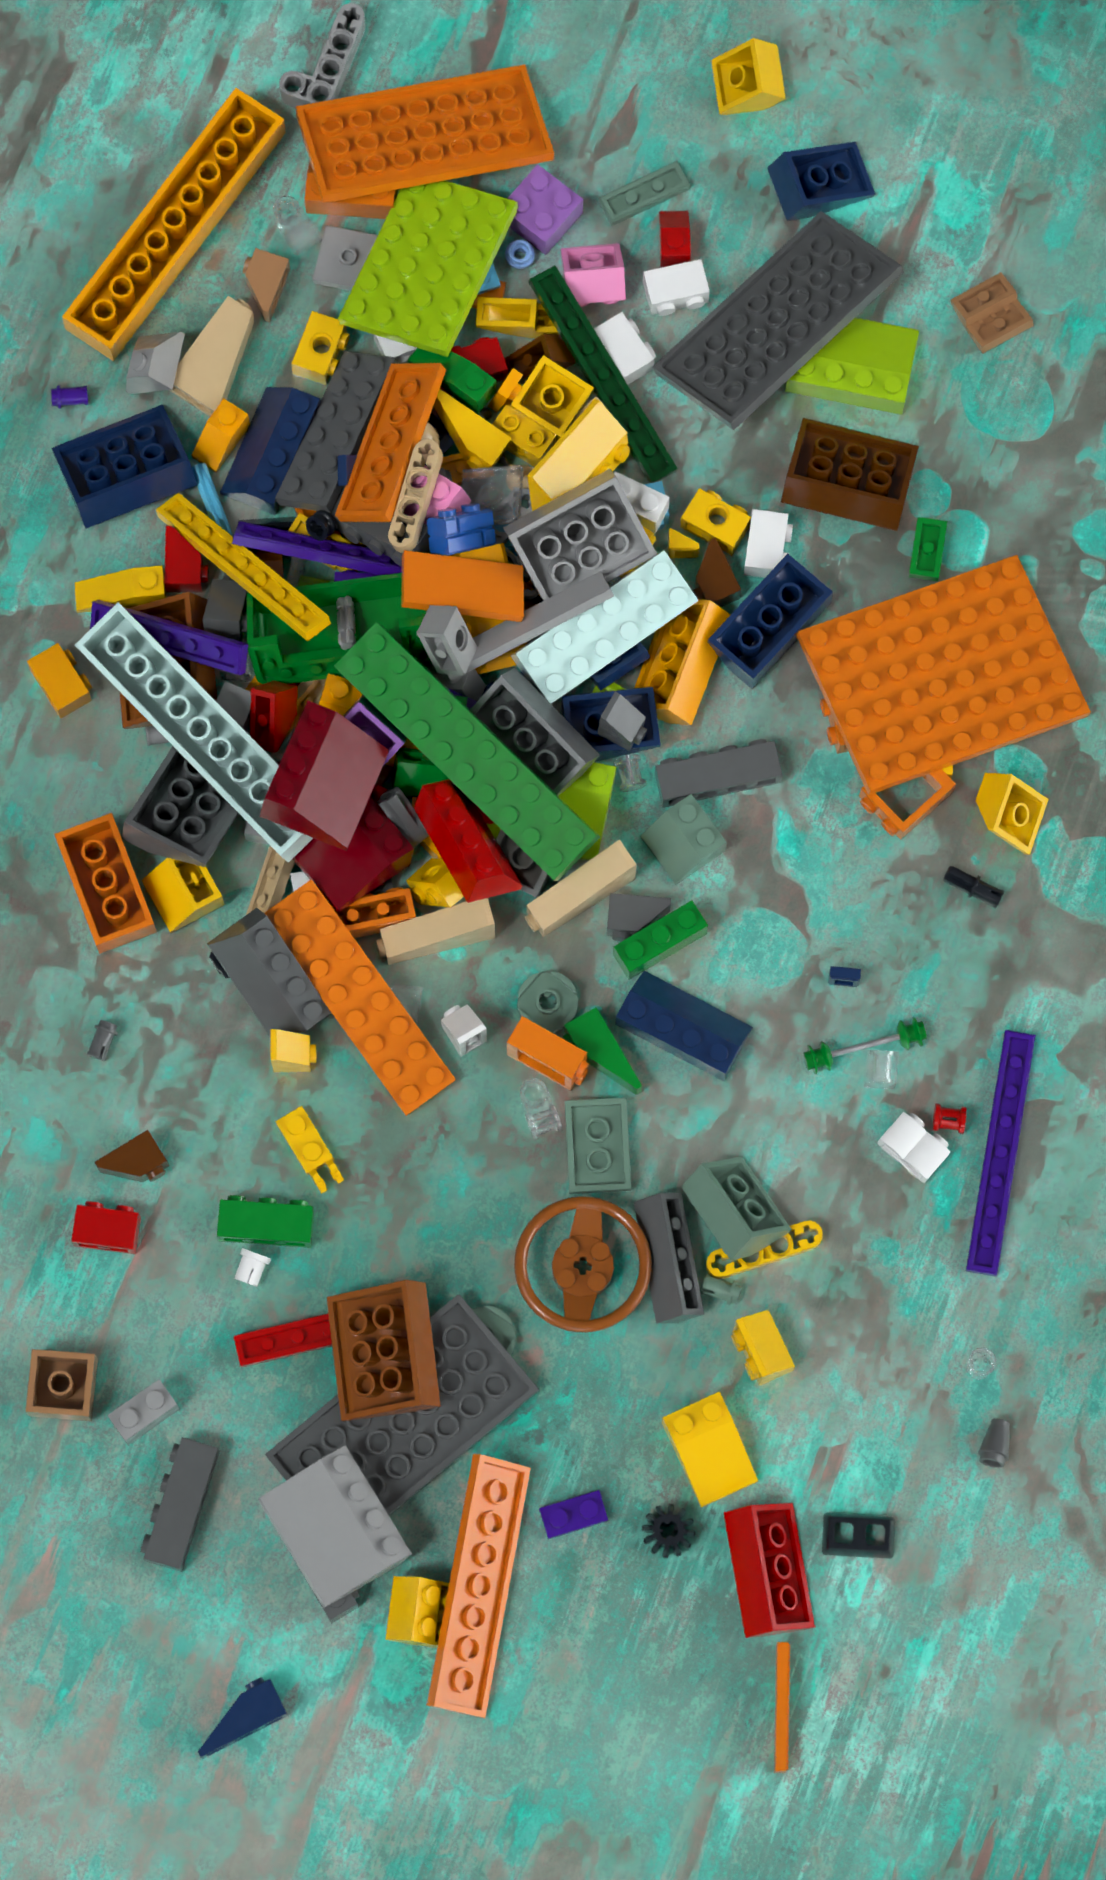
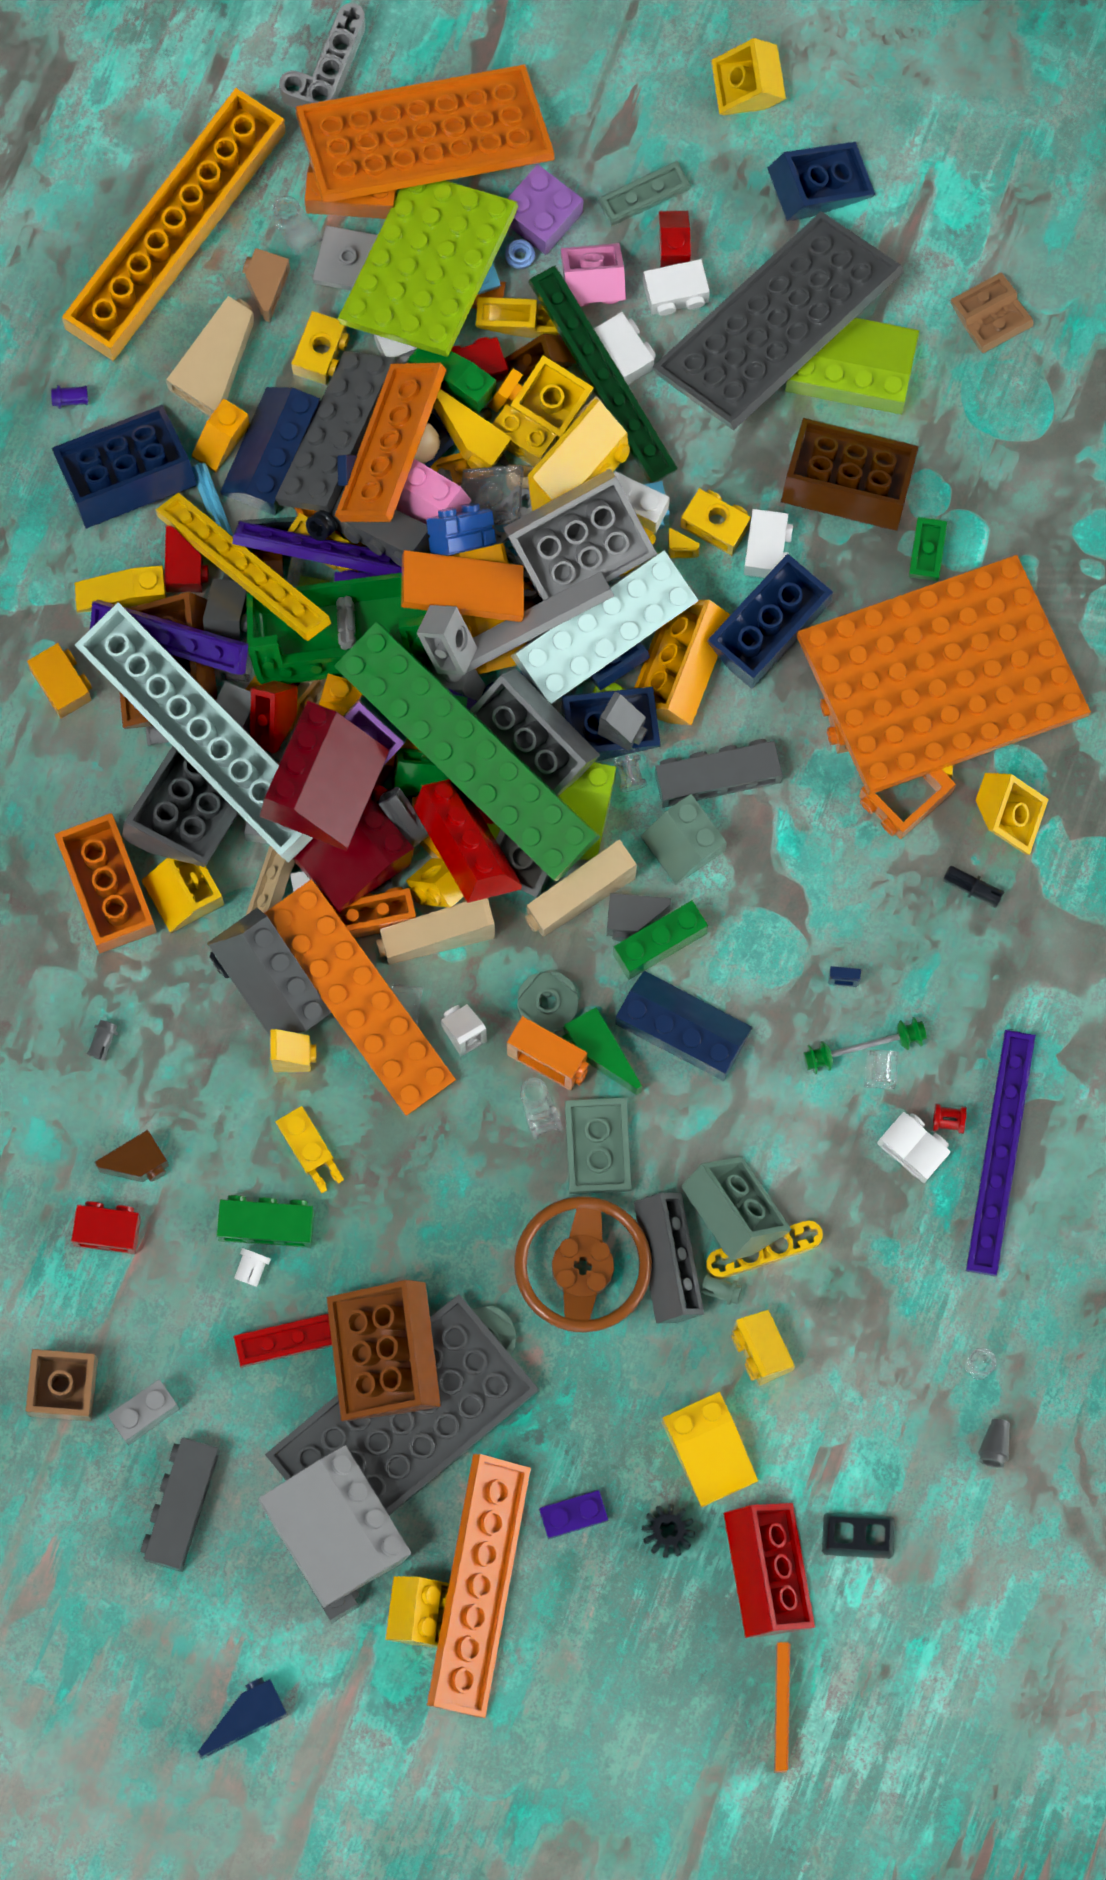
light grey slope [126,332,185,394] -> none
tan beam [388,439,443,553] -> none
reddish brown slope [692,537,741,607] -> none

